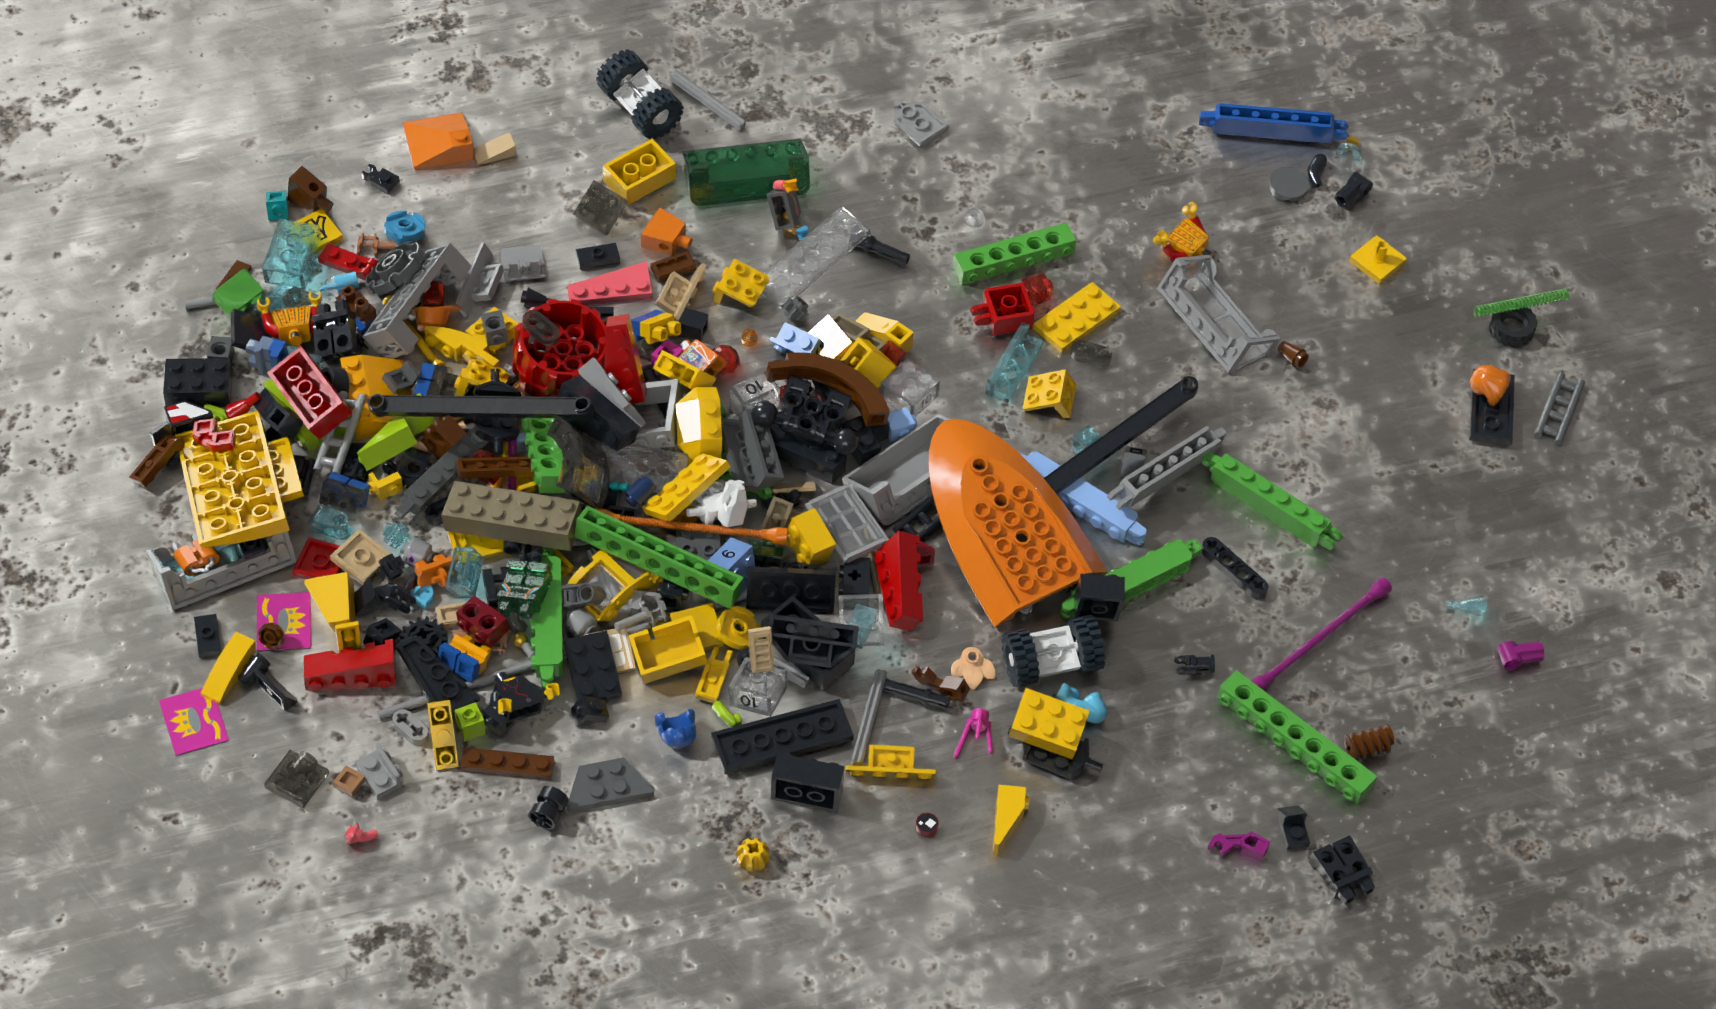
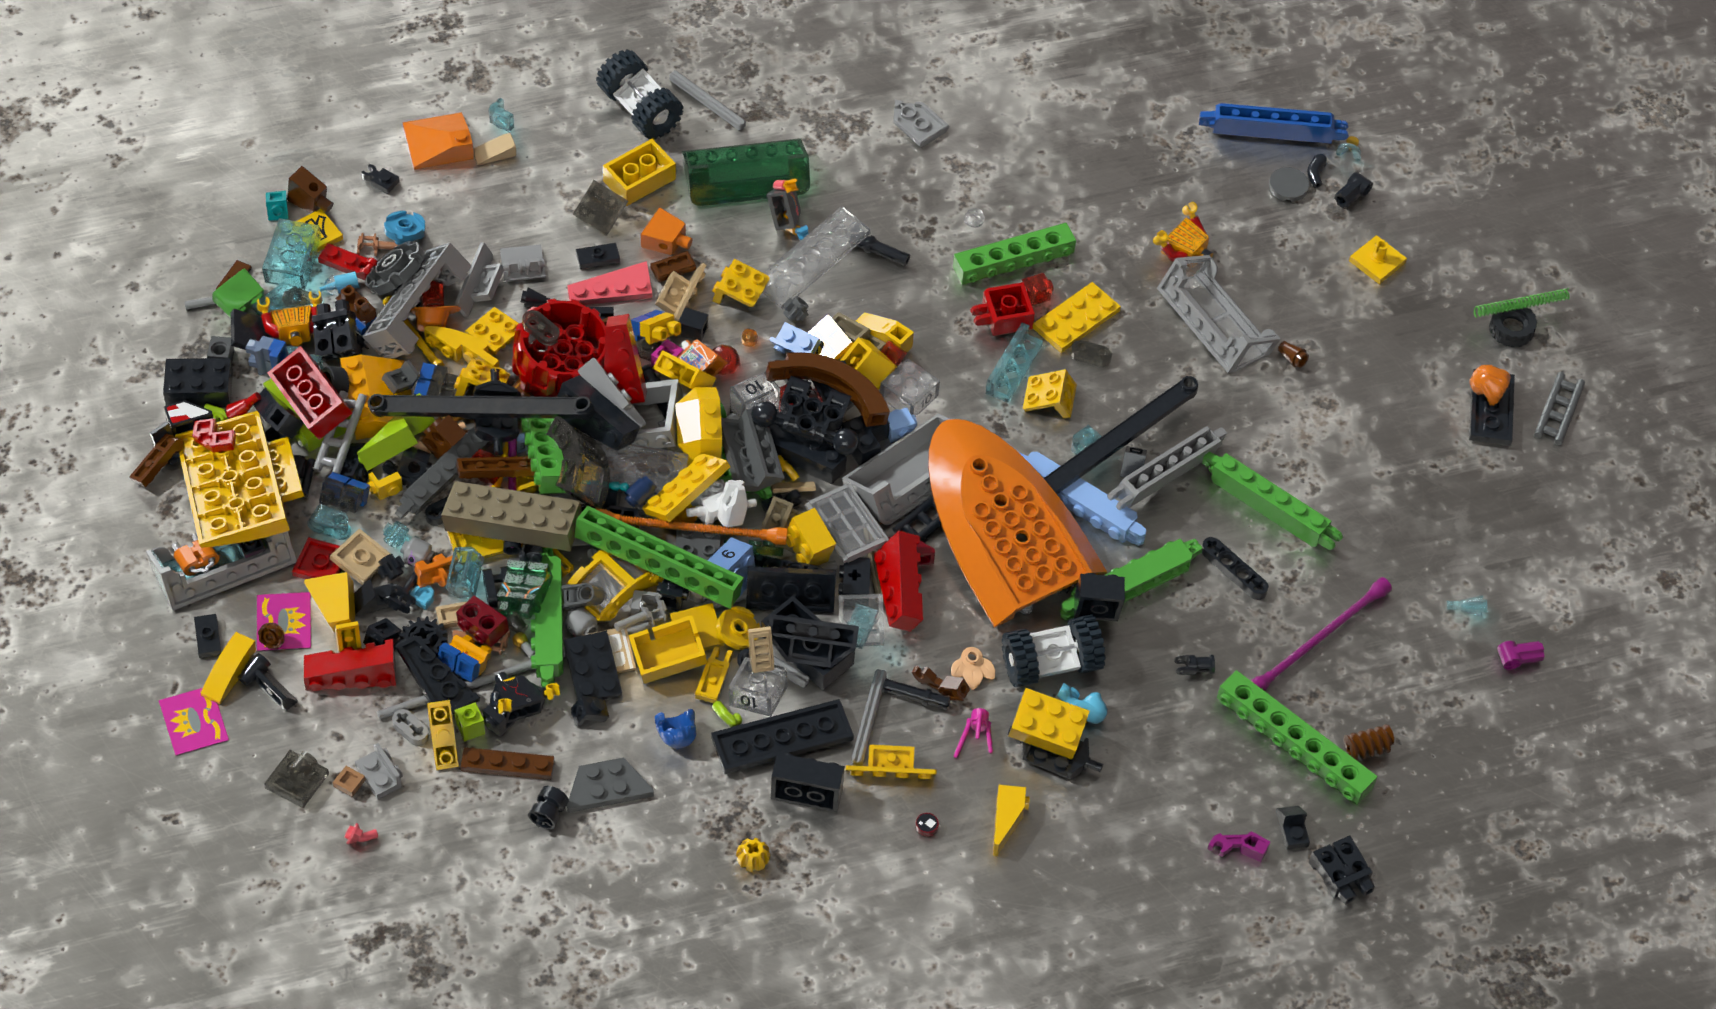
dark grey brick [480,310,508,346] -> none
none -> clear light blue bracket [488,98,514,133]
none -> yellow plate [778,455,800,481]

